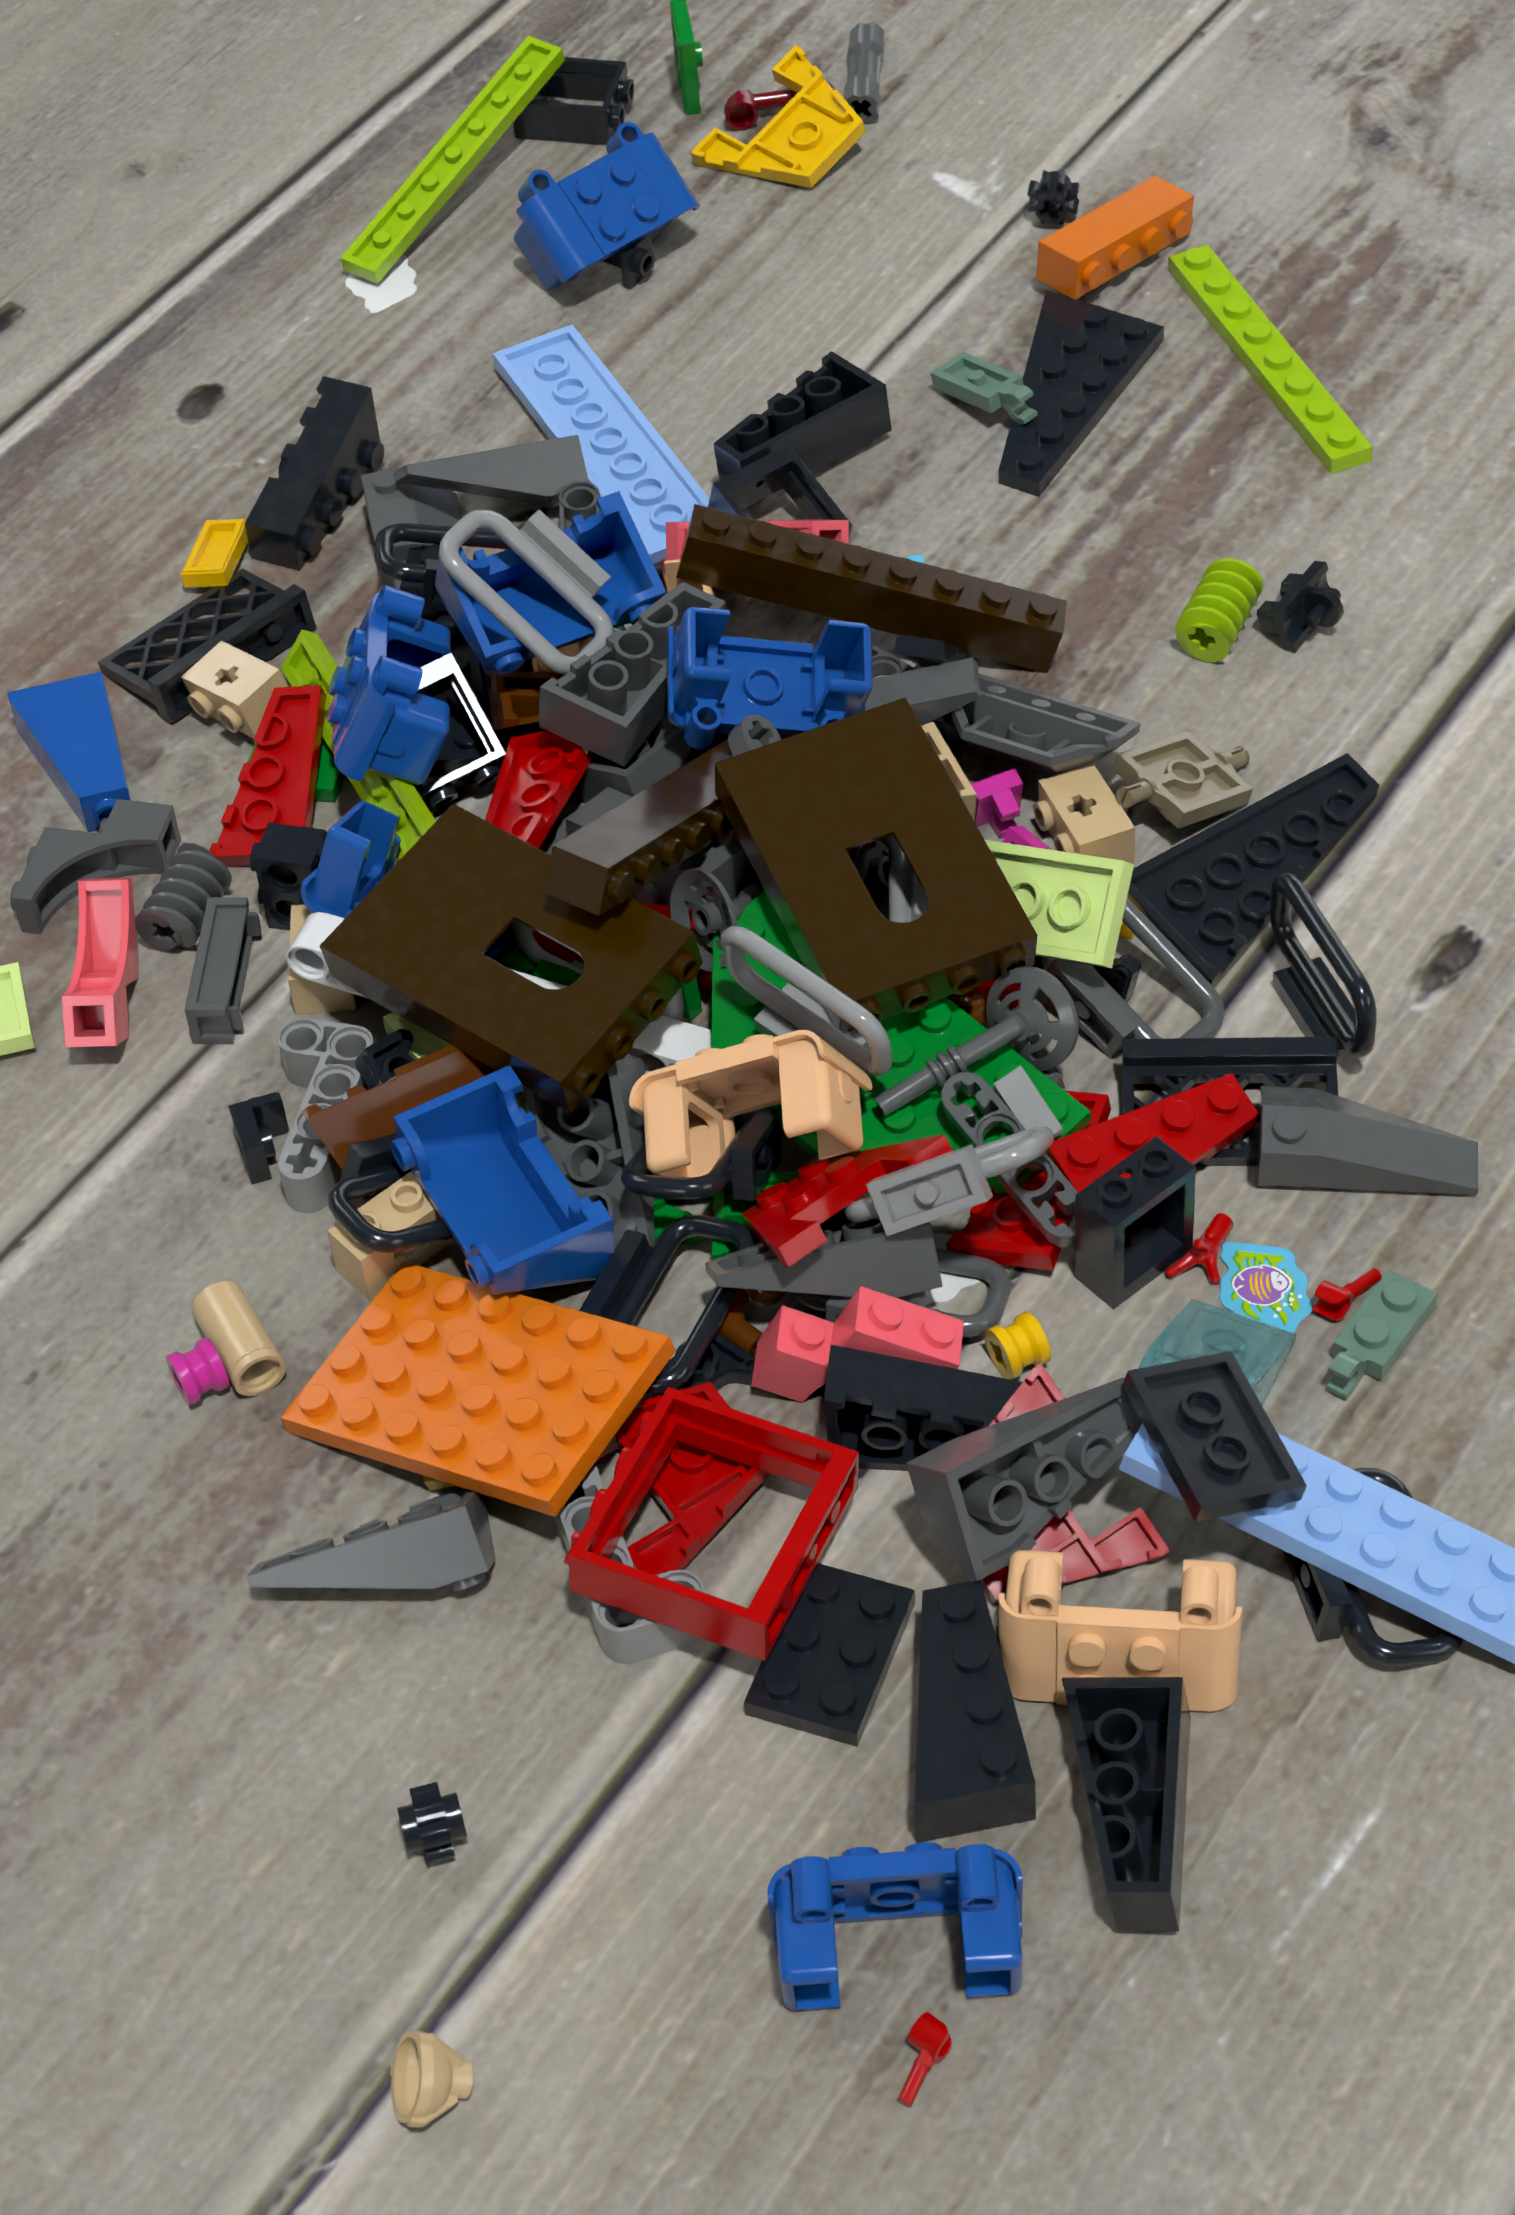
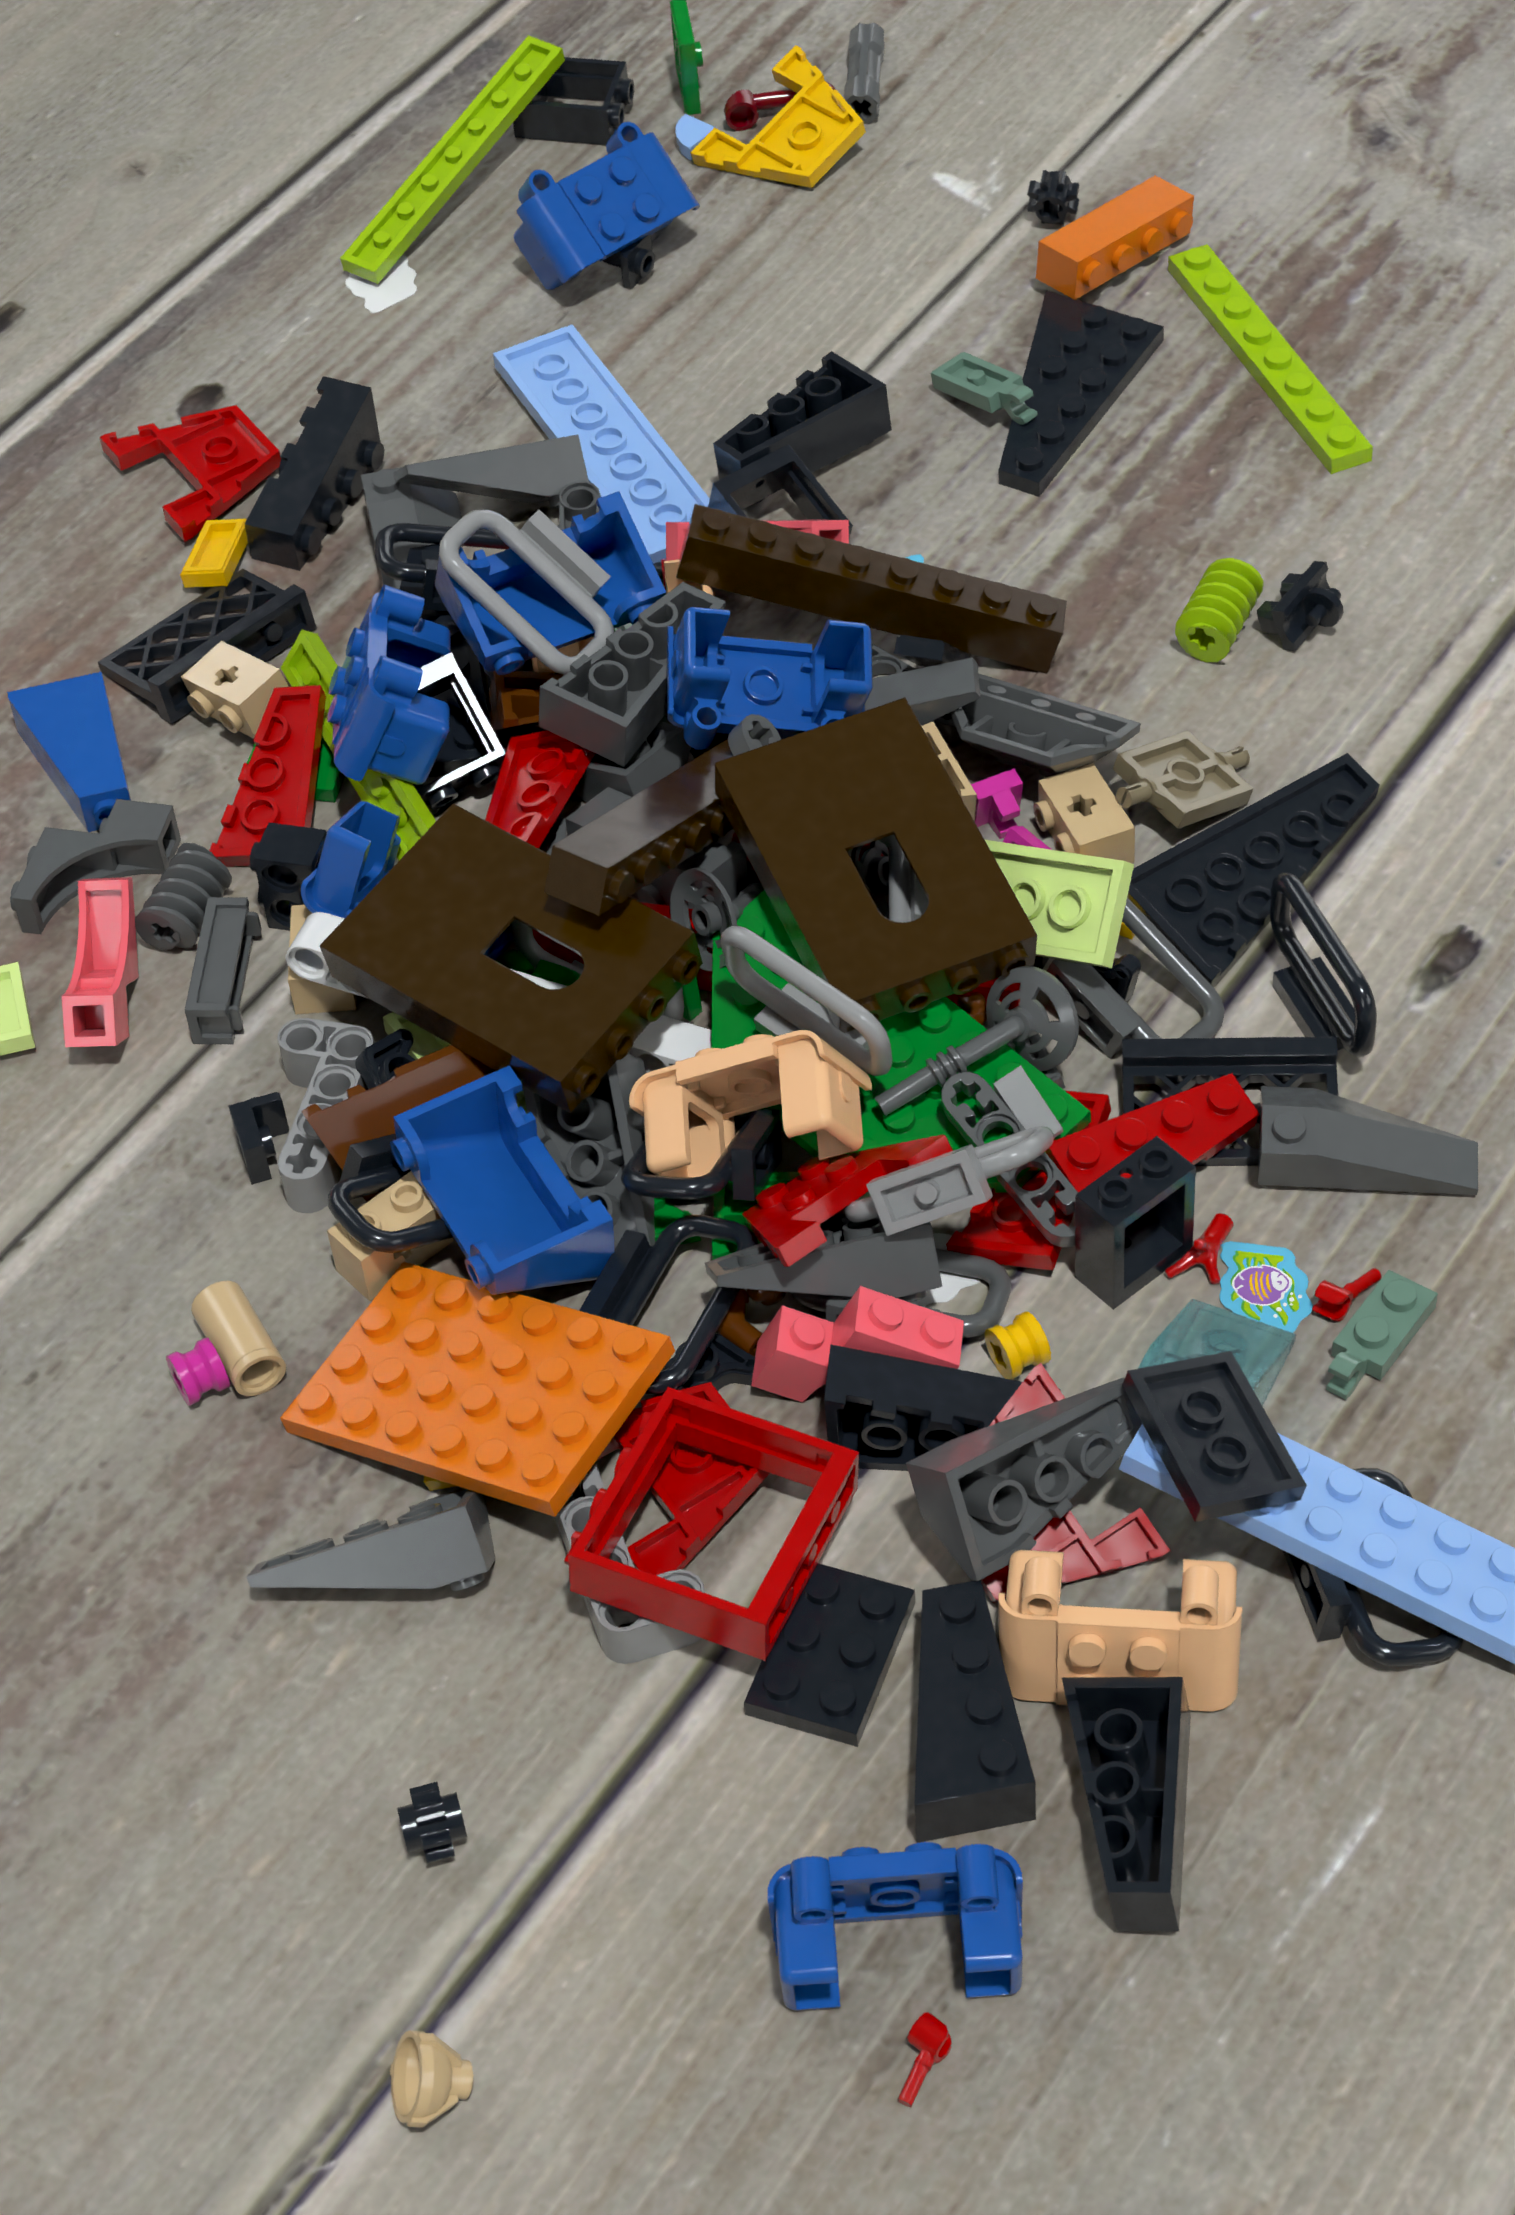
none -> red wing [100,405,281,542]
none -> light blue tile [675,114,716,160]

